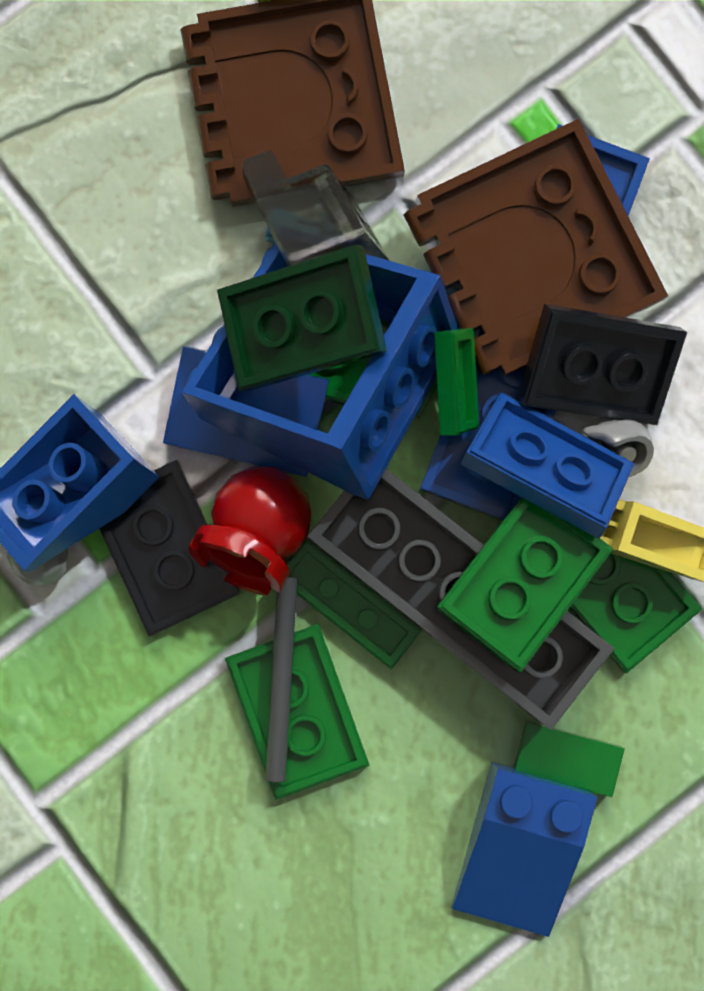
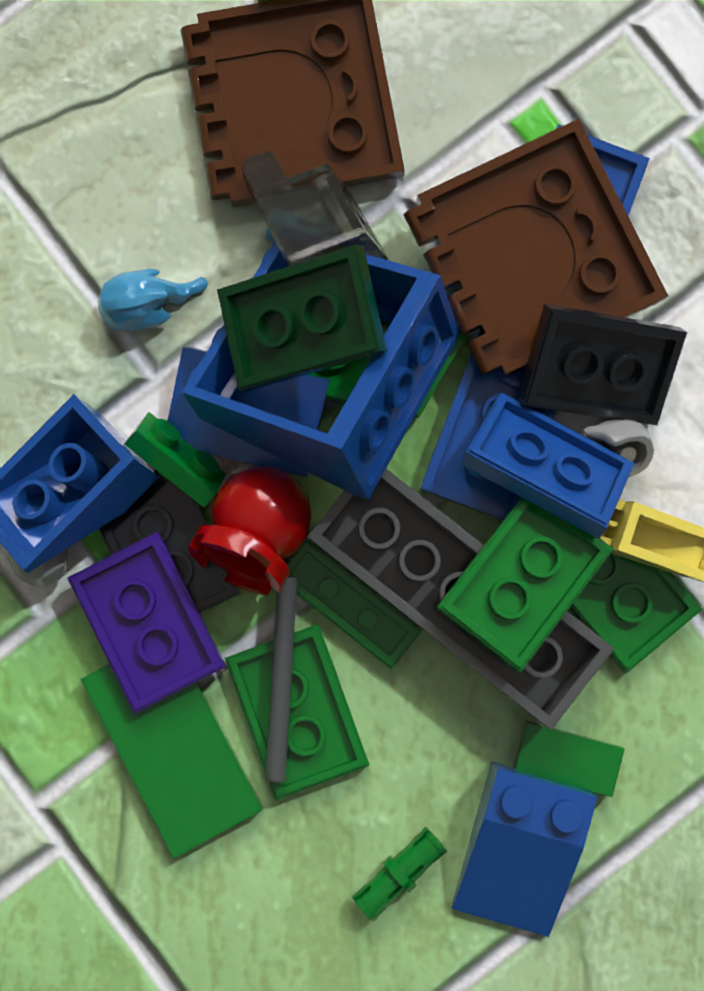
green tile [434,328,479,435] -> none
none -> dark purple tile [67,532,227,714]
none -> green tile [80,664,264,859]
none -> dark azure piece [98,269,208,332]
none -> green plate [124,412,226,507]
none -> green pin [352,826,448,921]

